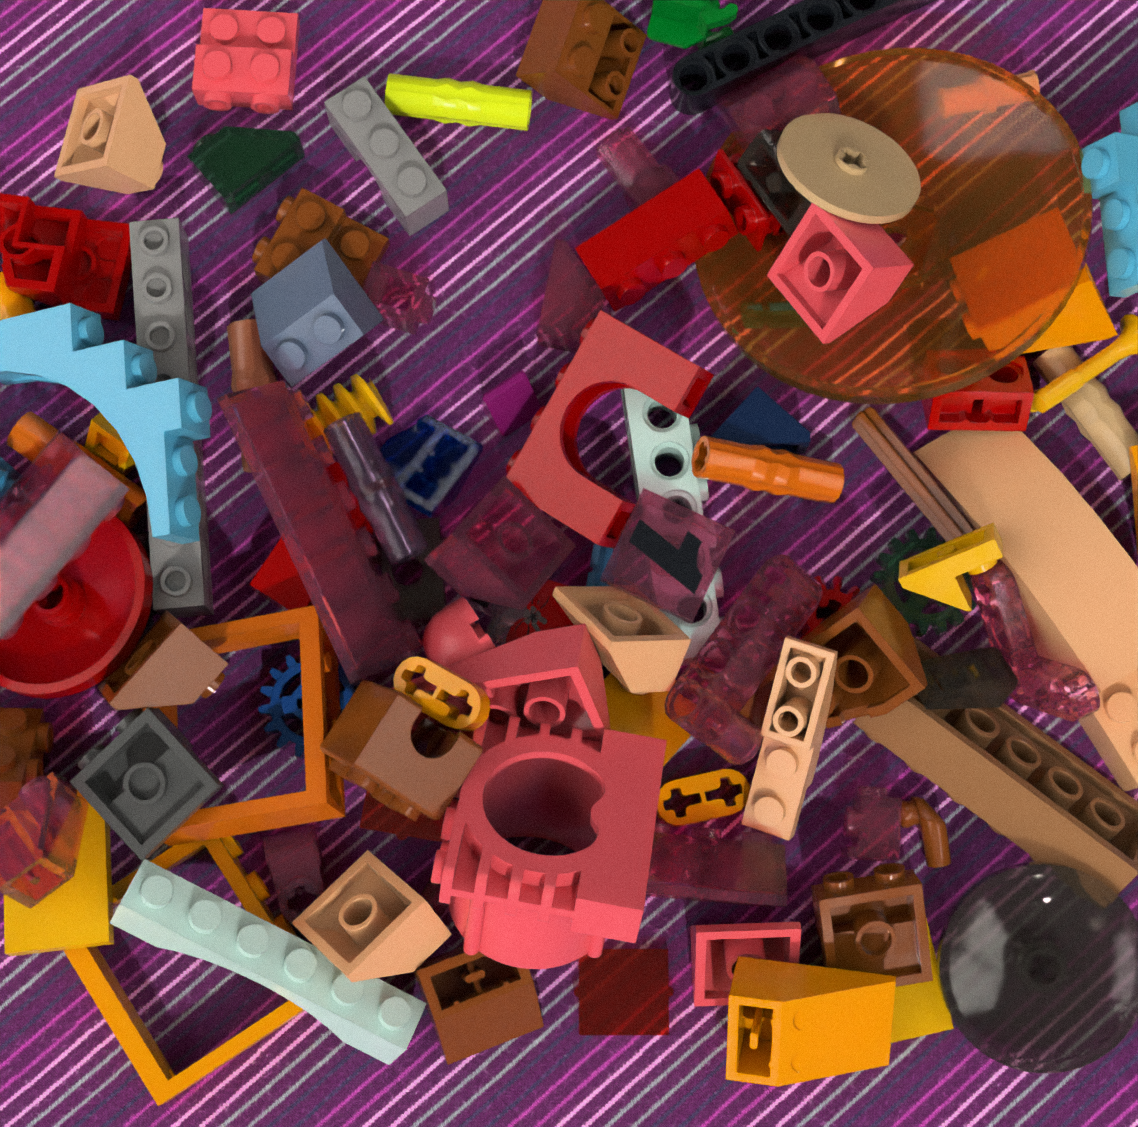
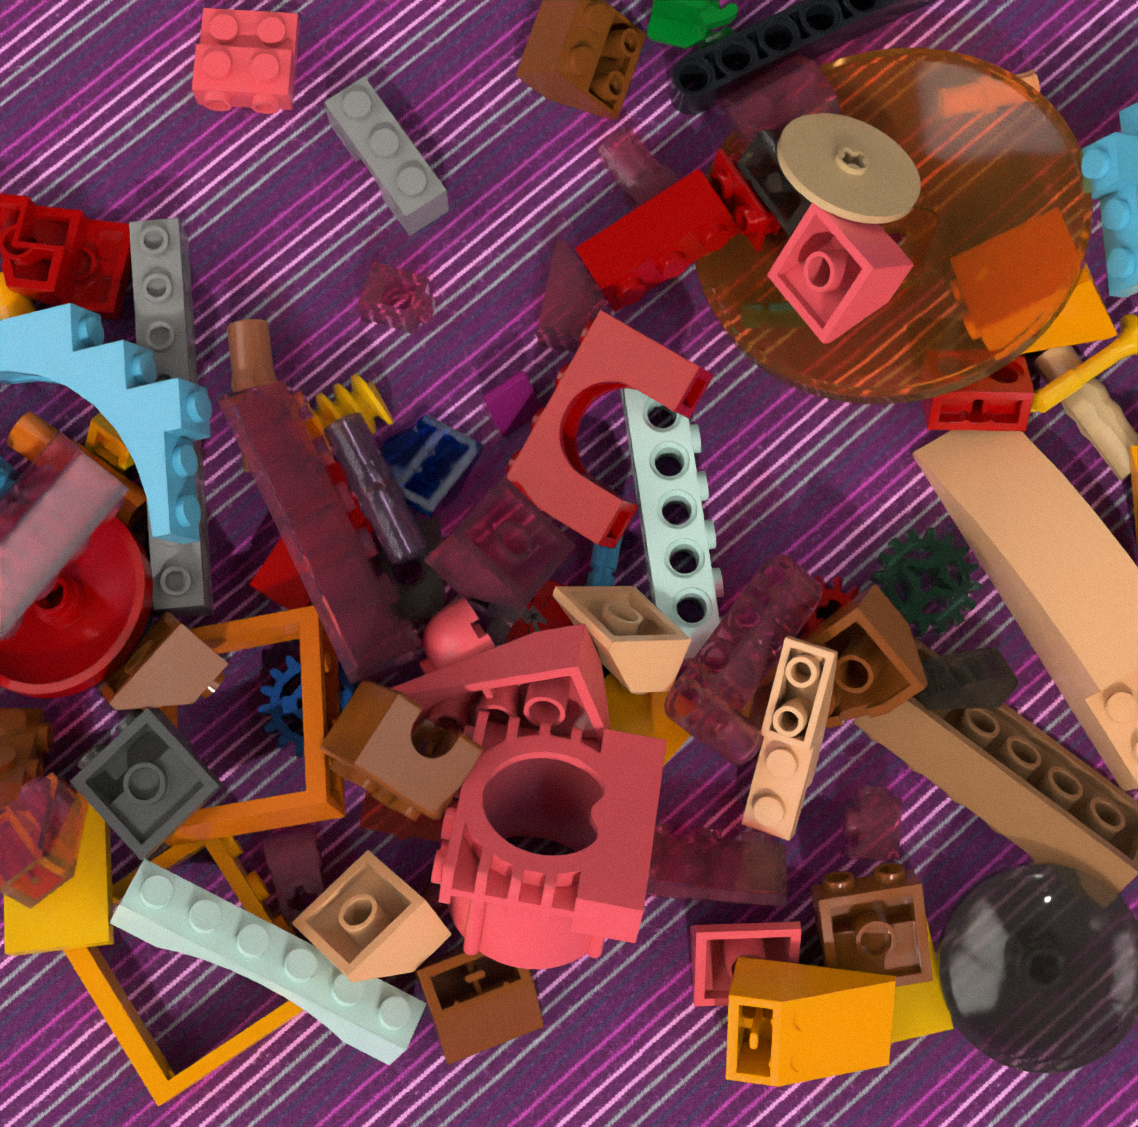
light nougat slope [54,75,166,194] -> none
clear green slope [187,126,305,215] -> none
sand blue slope [251,238,384,387] -> none
dark orange plate [252,188,390,290] -> none
neon yellow axle [385,73,532,131] -> none
light orange beam [393,656,490,731] -> none
clear red piece [574,949,674,1035] -> none
clear pink tile [600,488,735,624] -> none
light orange beam [657,769,750,827] -> none
orange axle [691,435,845,504] -> none
dark blue slope [711,386,811,454] -> none
dark orange axle [852,407,975,542] -> none
dark orange arm [895,796,952,868] -> none
yellow slope [898,522,1003,612] -> none
clear pink beam [971,560,1100,722] -> none

